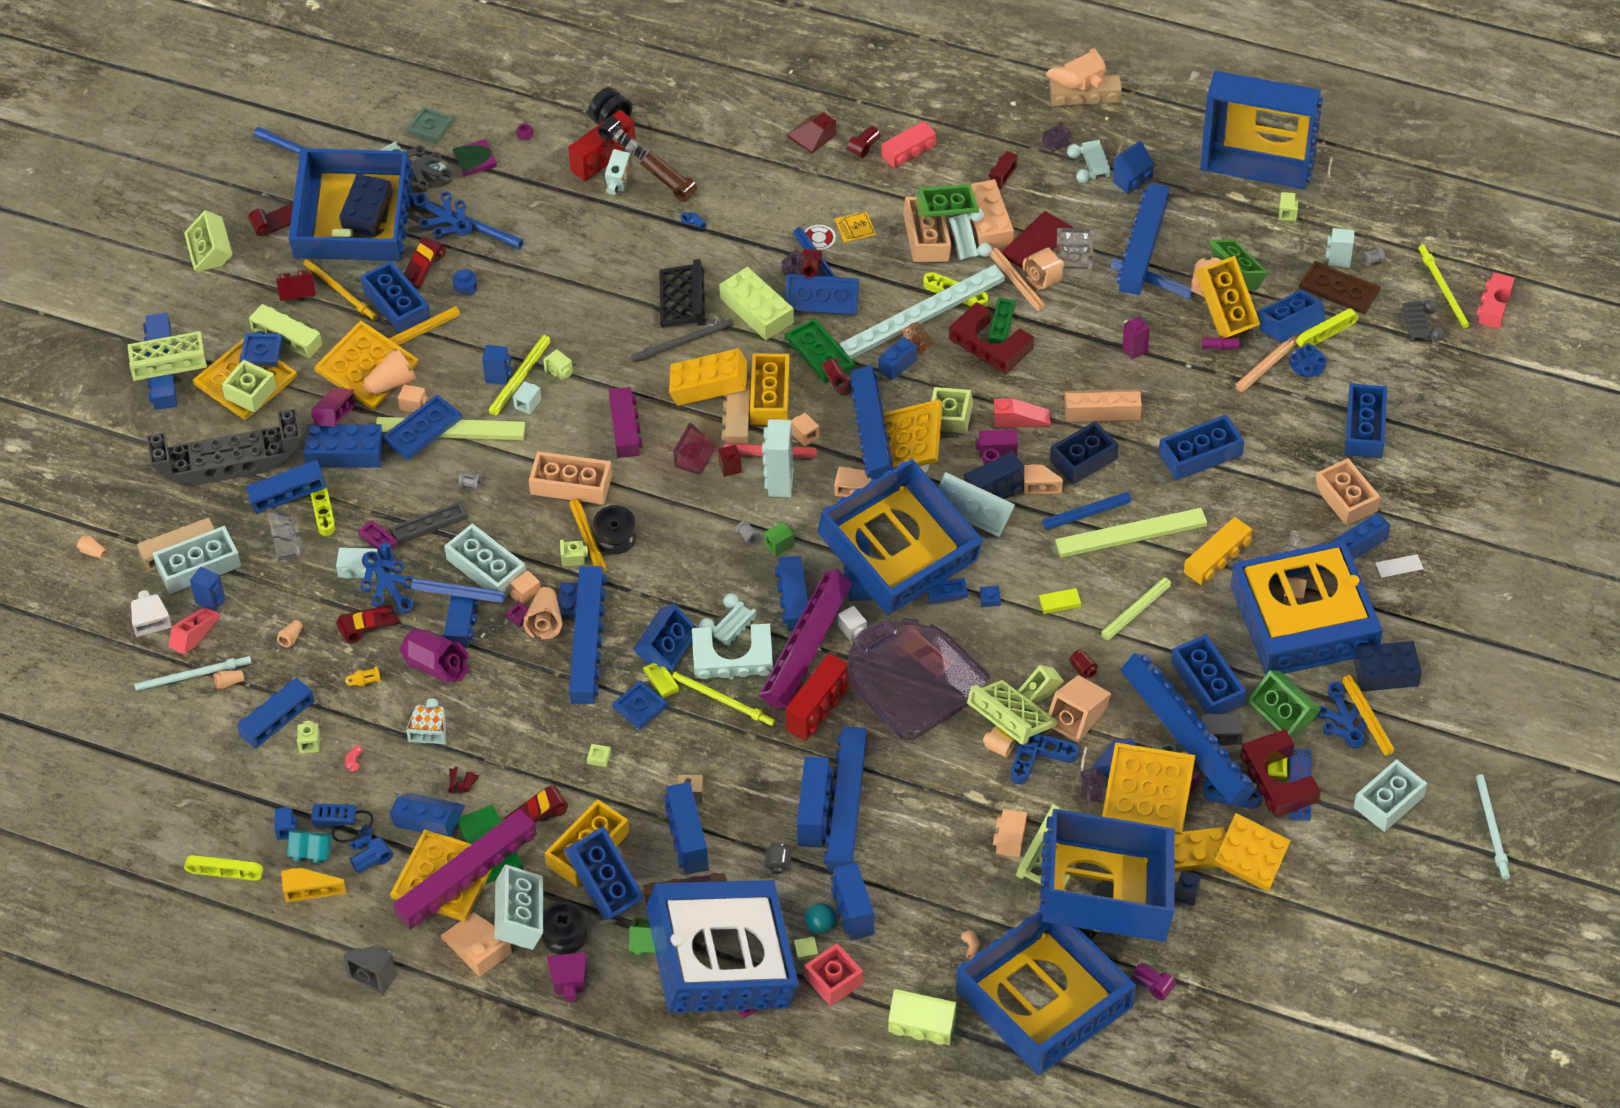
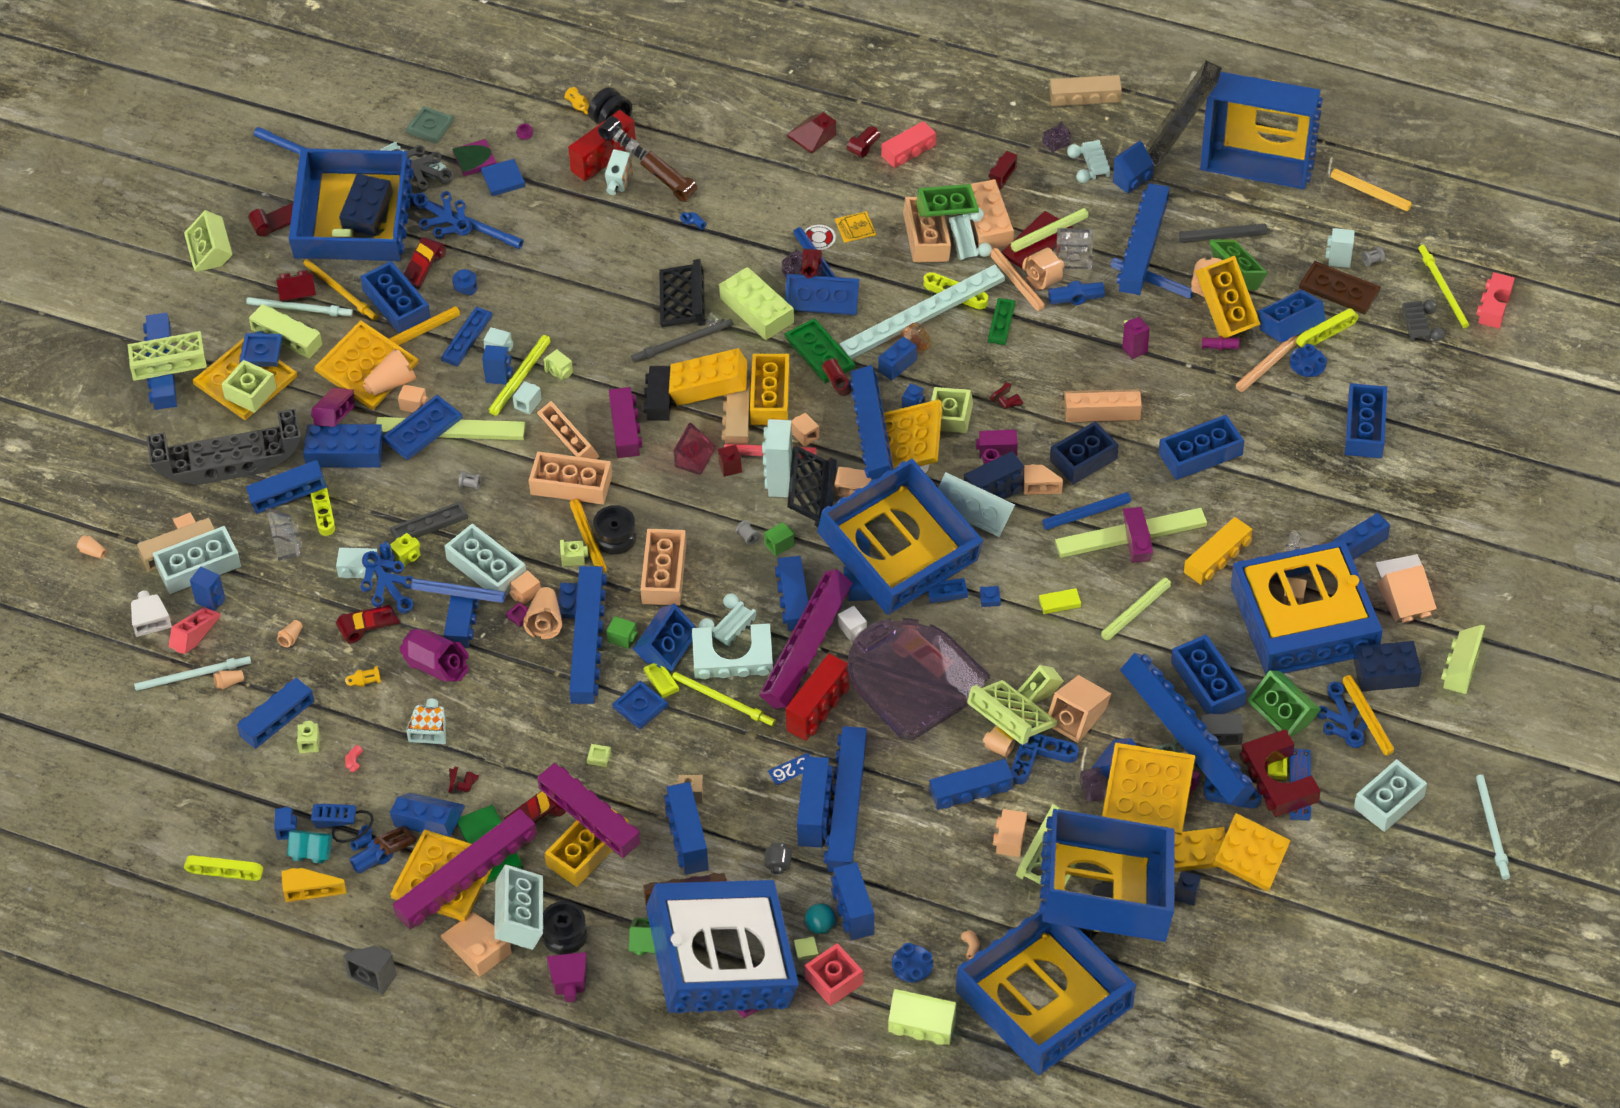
magenta plate [358,520,398,552] -> none
blue brick [563,826,645,920] -> none
dark red arch [949,302,1034,374] -> none
coral slope [994,399,1051,428] -> none
light nougat torso [1046,48,1106,90] -> none
dark red brick [1069,650,1098,678] -> none
magenta piece [1132,963,1176,1001] -> none
yellowish green brick [1278,192,1298,222] -> none
light nougat brick [1316,458,1380,526] -> none
none -> light nougat tile [173,512,196,529]
none -> light aqua bar [246,297,353,317]
none -> reddish brown tile [374,826,417,855]
none -> neon yellow brick [390,533,421,567]
none -> blue tile [441,307,492,367]
none -> blue tile [481,159,525,196]
none -> light aqua brick [483,327,513,351]
none -> light nougat brick [537,401,600,459]
none -> magenta brick [537,762,640,858]
none -> yellow piece [564,87,589,114]
none -> bright green brick [606,616,638,649]
none -> light nougat brick [641,529,686,605]
none -> black brick [643,366,671,421]
none -> blue sticker [768,753,810,786]
none -> black fence [787,445,837,527]
none -> blue dish [892,943,933,983]
none -> blue brick [902,383,927,408]
none -> blue brick [929,759,1013,810]
none -> dark red piece [990,382,1024,409]
none -> yellowish green axle [1011,208,1088,252]
none -> blue piece [1048,281,1105,305]
none -> magenta slope [1123,507,1153,563]
none -> clear smoke brick [1146,60,1222,166]
none -> dark grey axle [1179,223,1267,242]
none -> yellow axle [1330,168,1412,211]
none -> light nougat slope [1377,565,1437,624]
none -> yellowish green slope [1441,625,1485,694]

